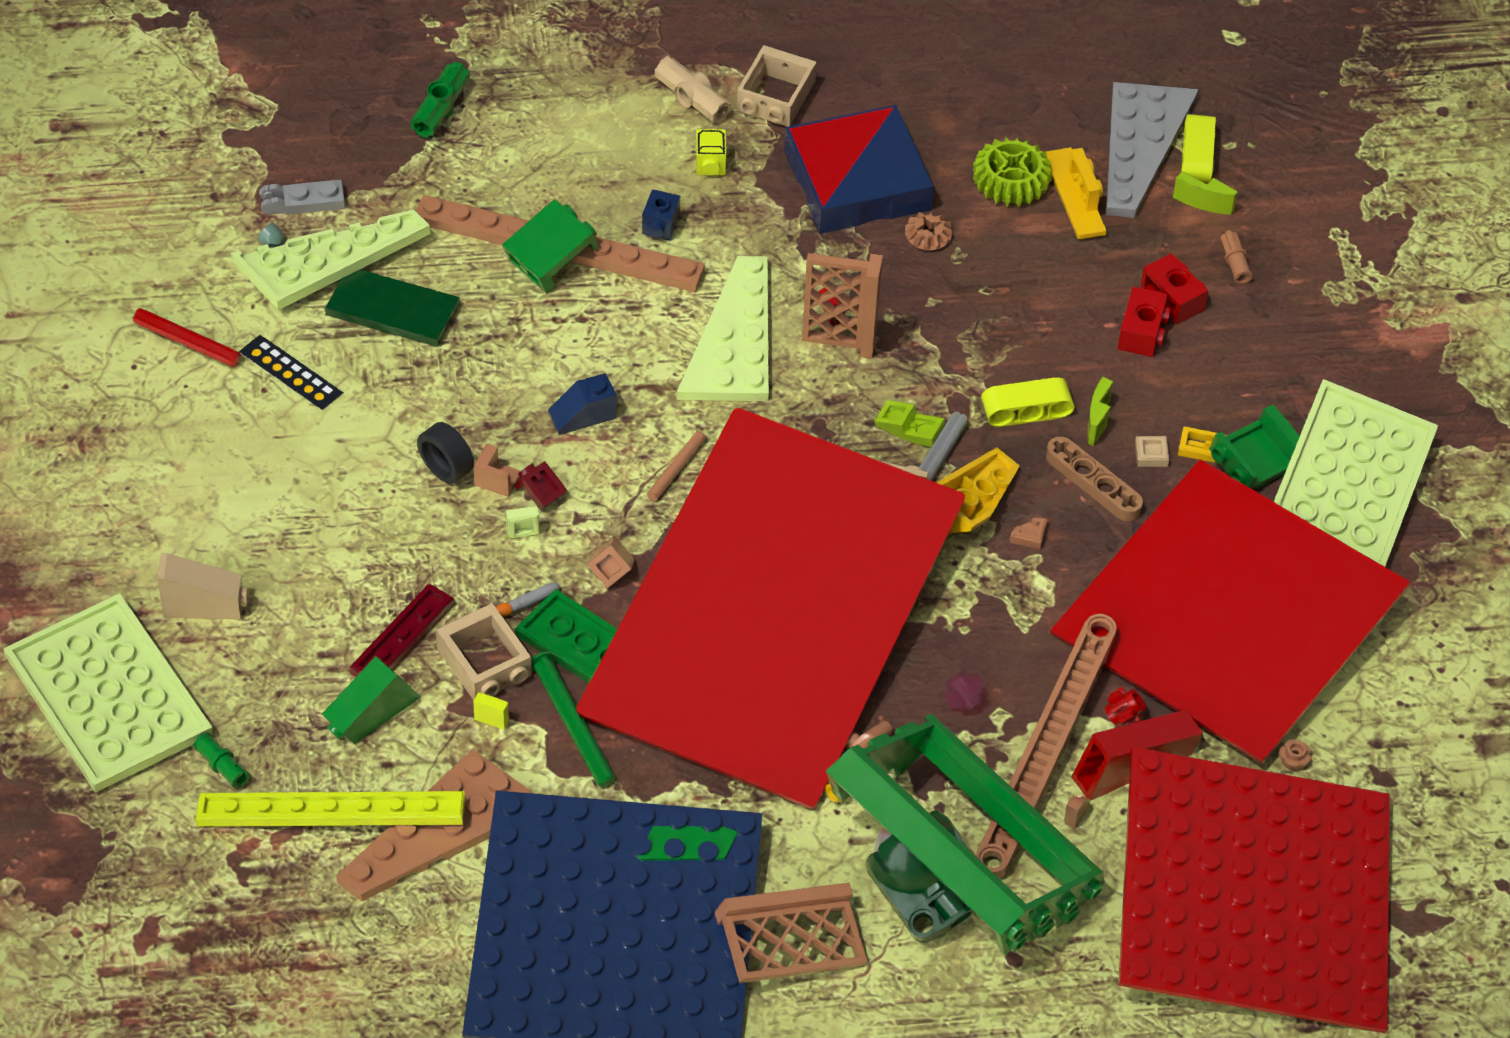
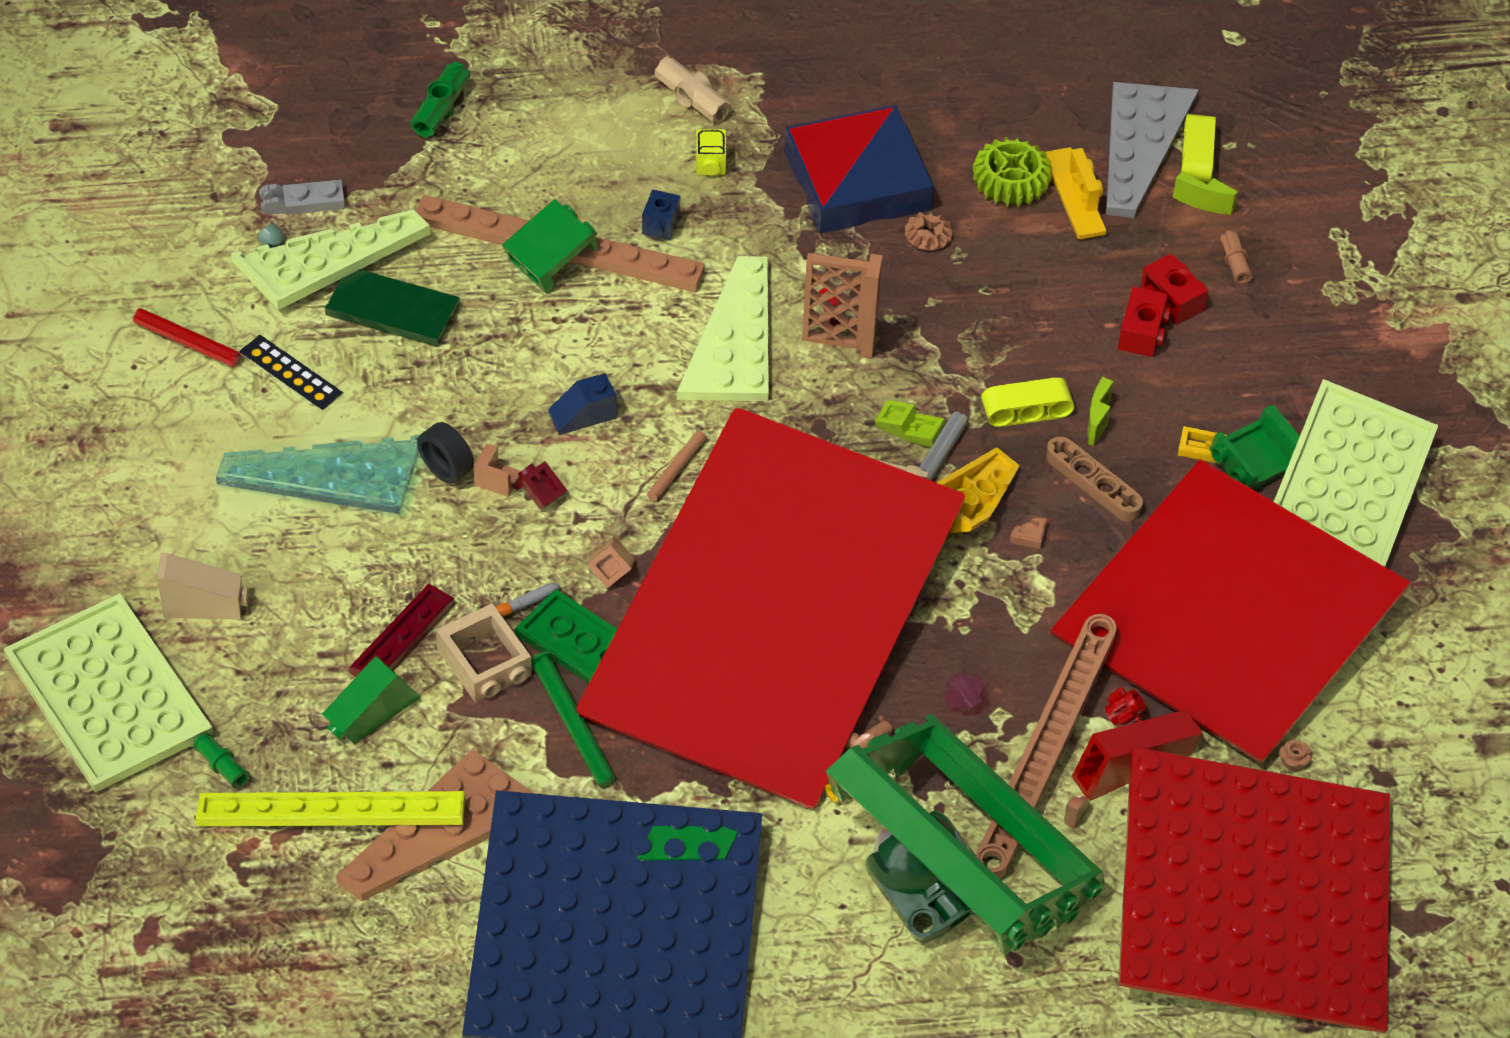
neon yellow tile [473,692,509,730] -> none
yellowish green tile [506,506,539,539] -> none
nougat fence [715,882,867,983] -> none
tan window [736,45,816,127] -> none
tan tile [1135,436,1169,467] -> none
none -> clear light blue wing [216,435,419,514]

